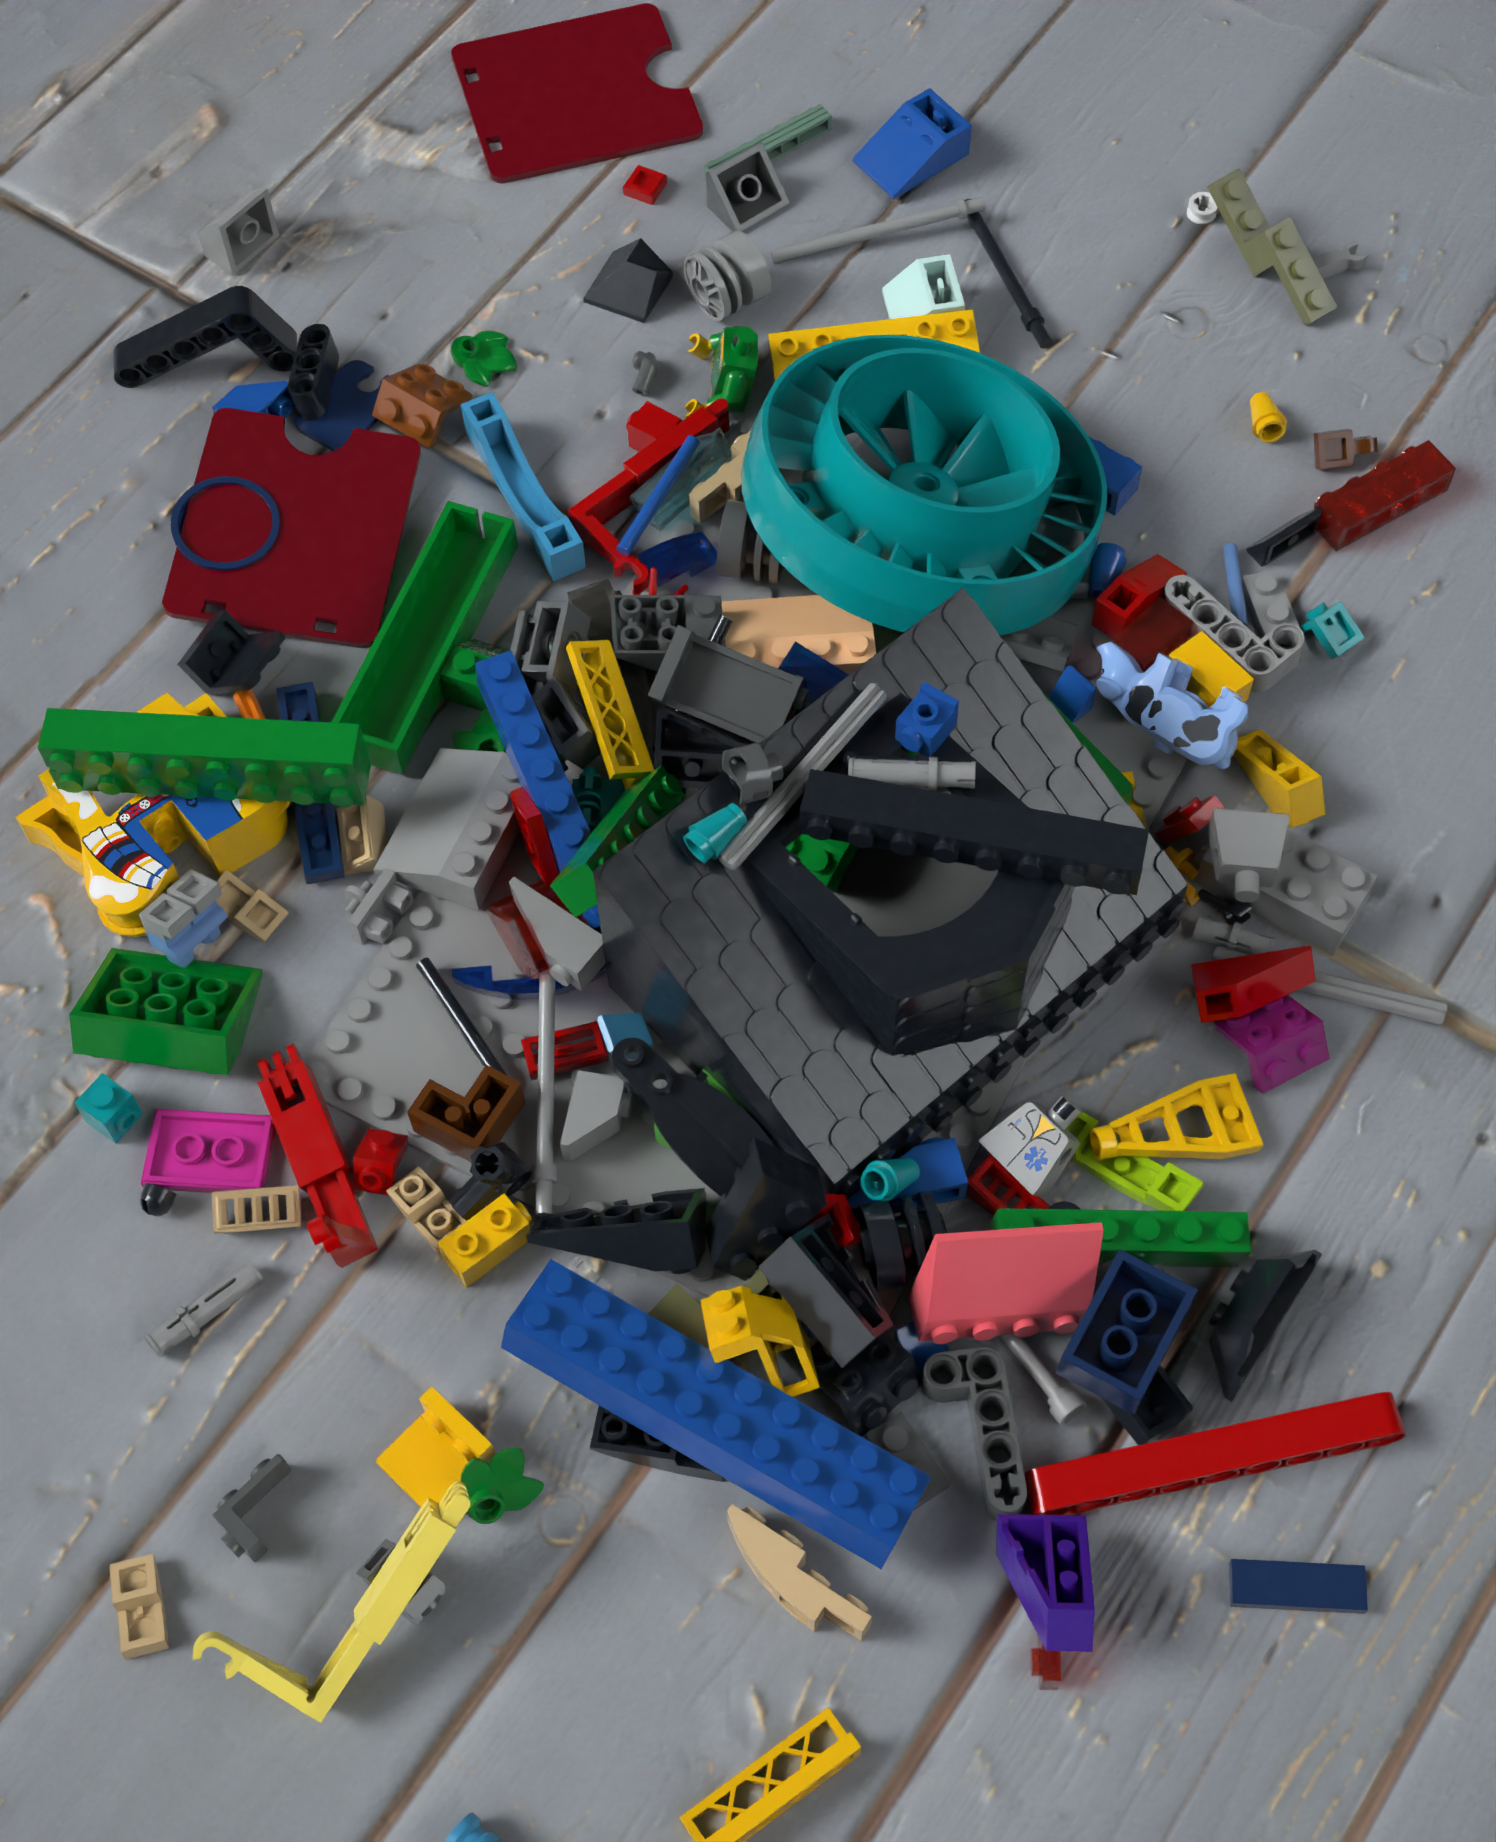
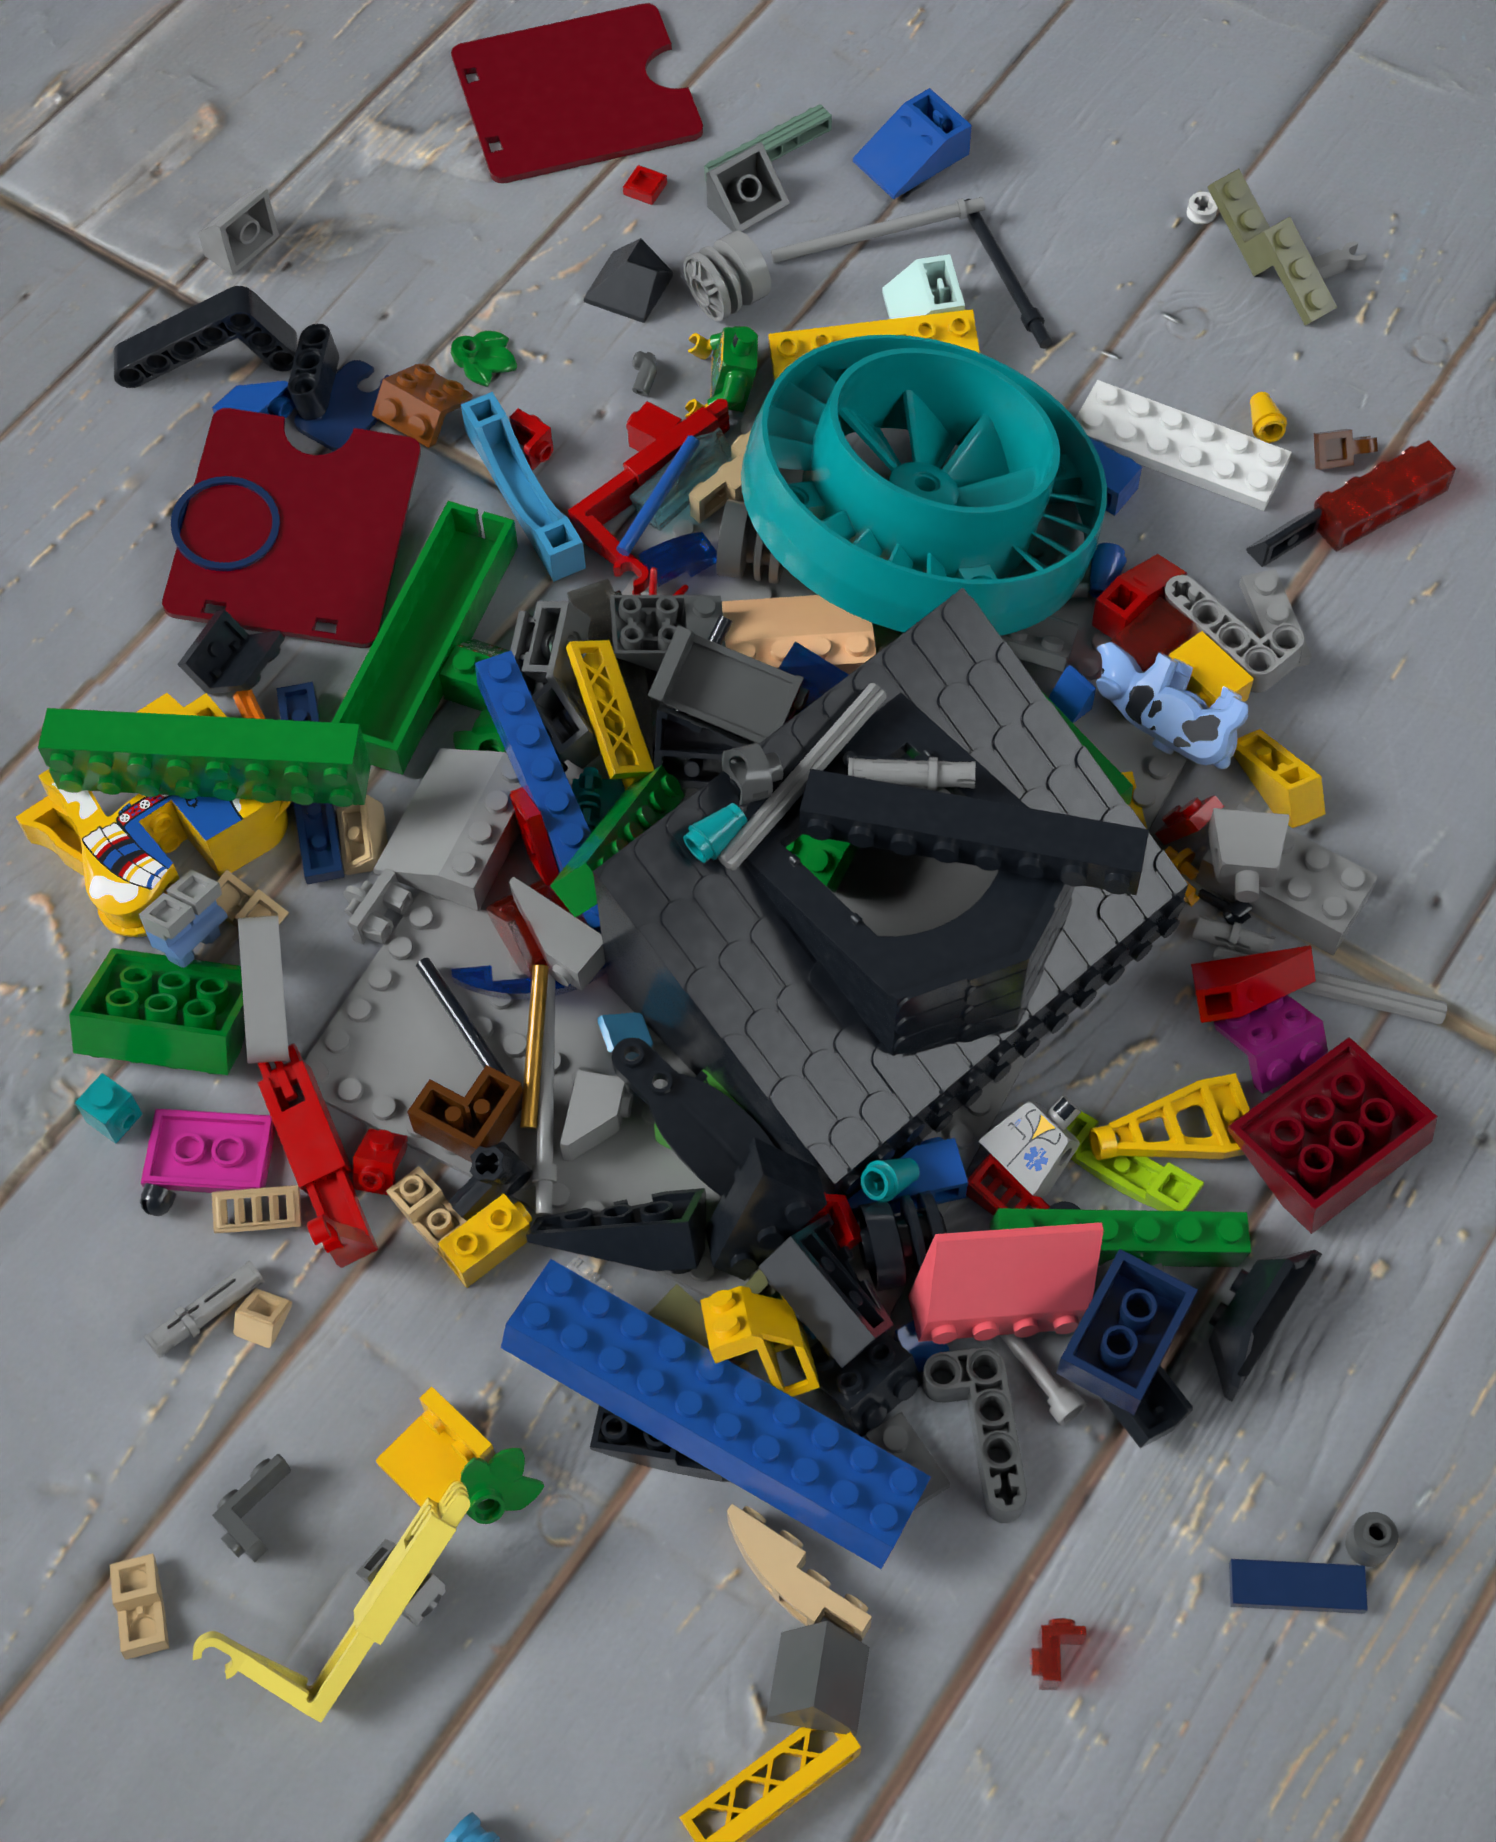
red tile [521,1021,609,1081] -> none
blue brick [895,682,959,757] -> none
dark purple wedge [996,1514,1095,1652] -> none
red beam [1024,1392,1406,1515] -> none
medium blue bar [1223,543,1248,627] -> none
teal bracket [1300,601,1365,659] -> none
none -> tan slope [233,1288,292,1348]
none -> light grey beam [238,915,289,1064]
none -> red bracket [509,408,554,471]
none -> pearl gold bar [520,965,549,1129]
none -> dark grey slope [767,1621,870,1736]
none -> white plate [1075,380,1292,511]
none -> dark red slope [1228,1037,1438,1234]
none -> dark grey brick [1345,1512,1399,1567]

